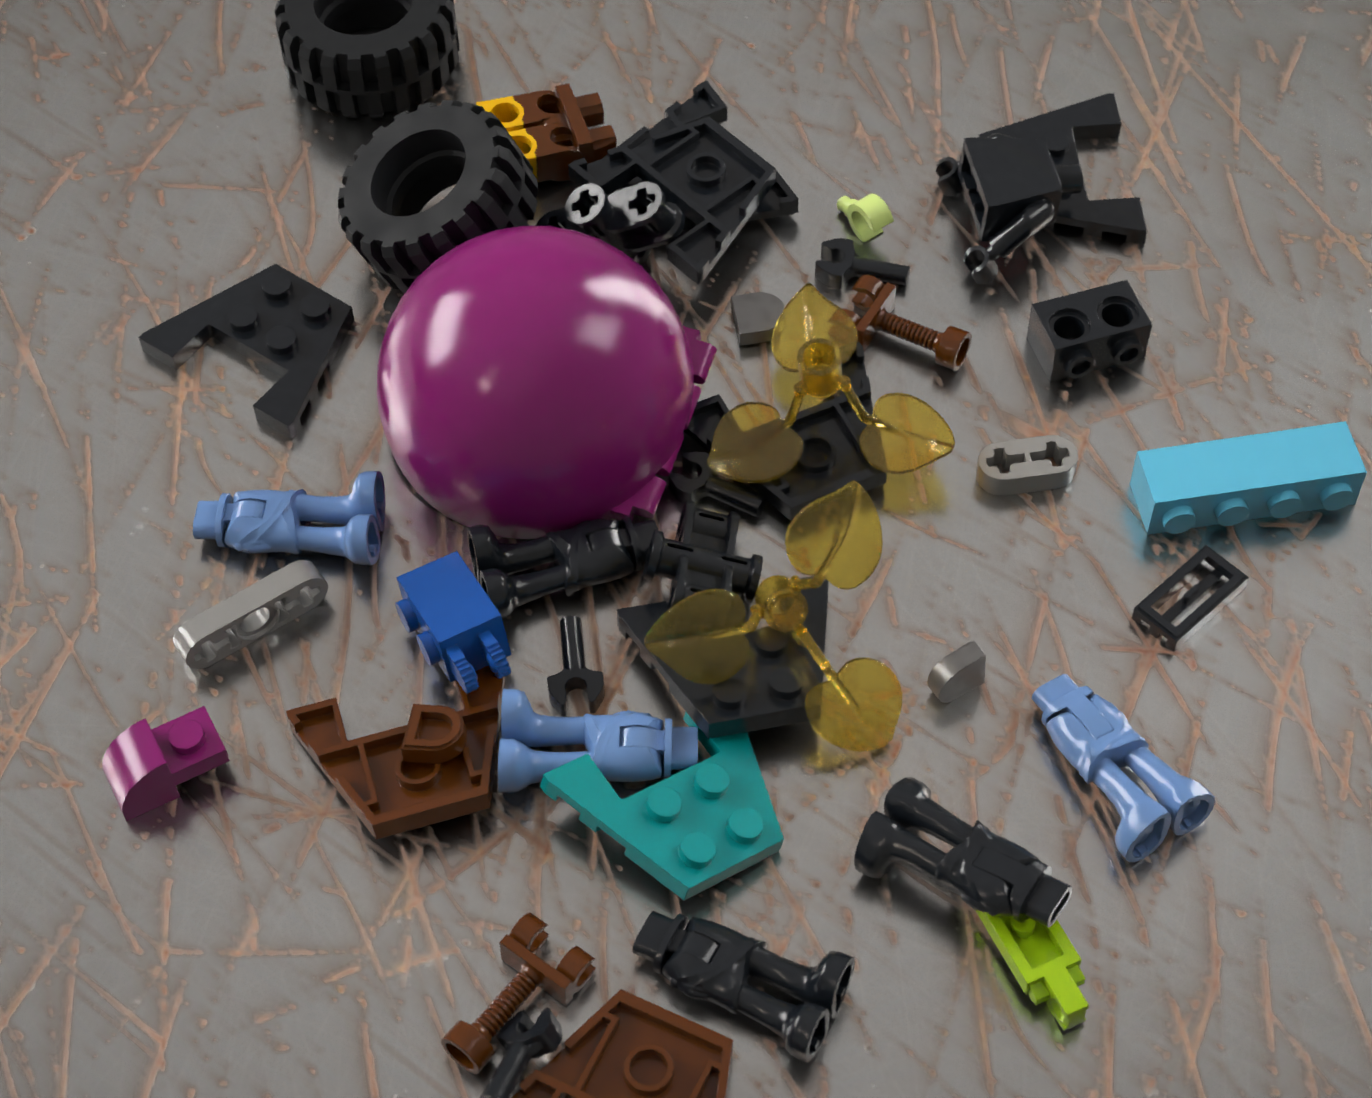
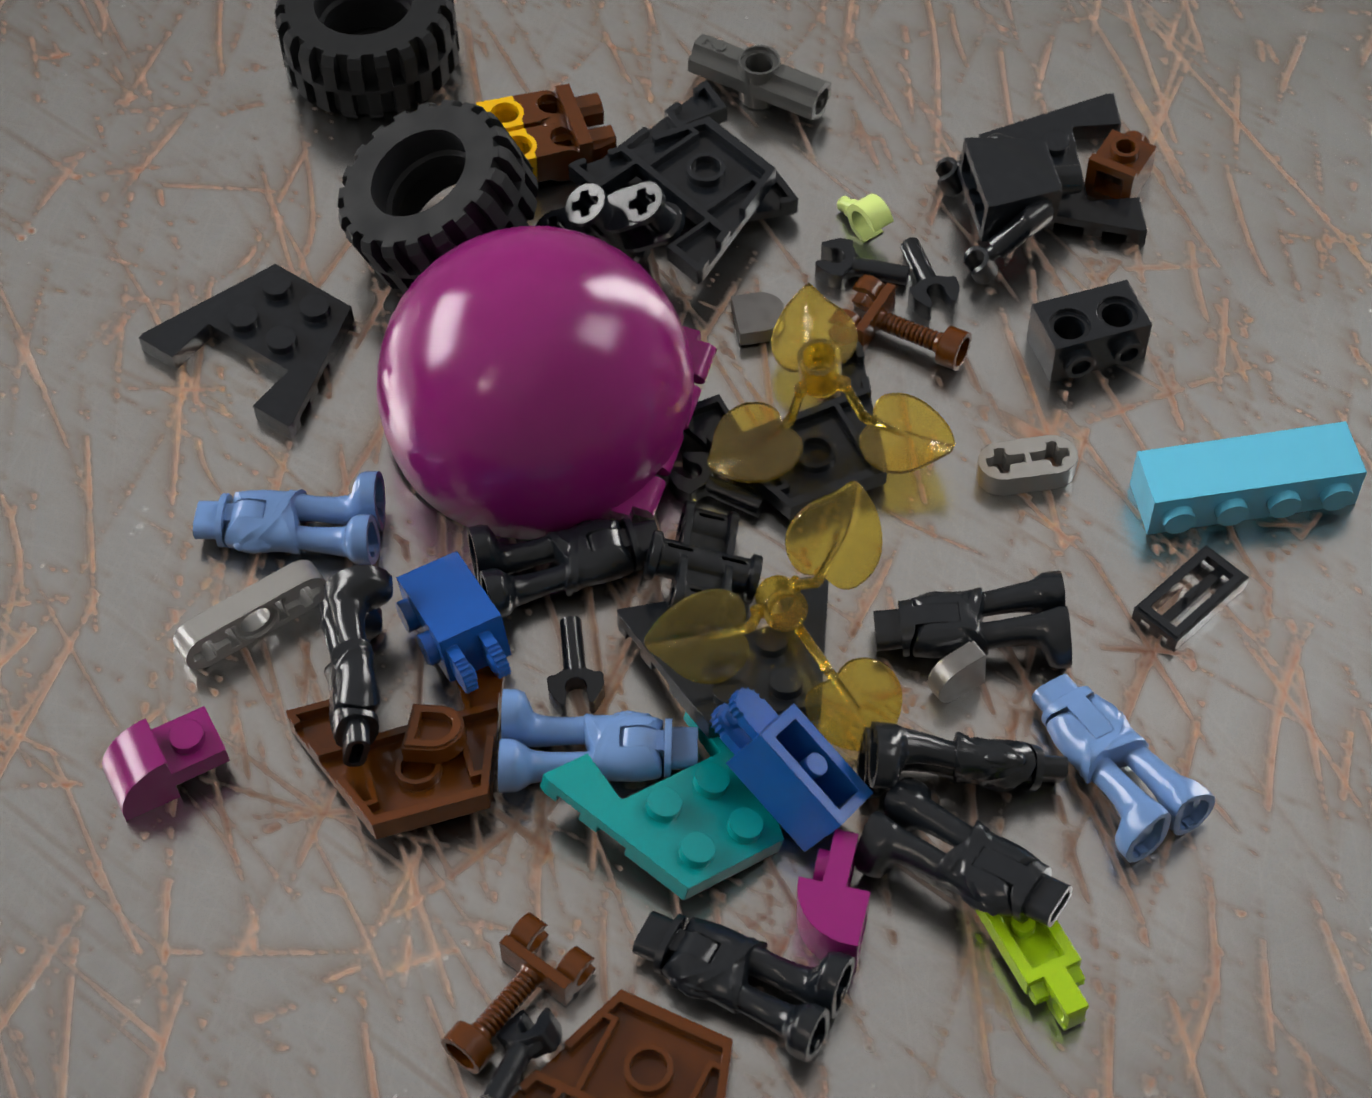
none -> black piece [319,565,393,767]
none -> dark grey piece [688,34,832,121]
none -> blue hinge [710,687,873,852]
none -> magenta brick [796,829,870,973]
none -> black piece [857,721,1069,798]
none -> black piece [873,570,1072,669]
none -> black bar [900,237,960,320]
none -> reddish brown brick [1085,129,1157,200]

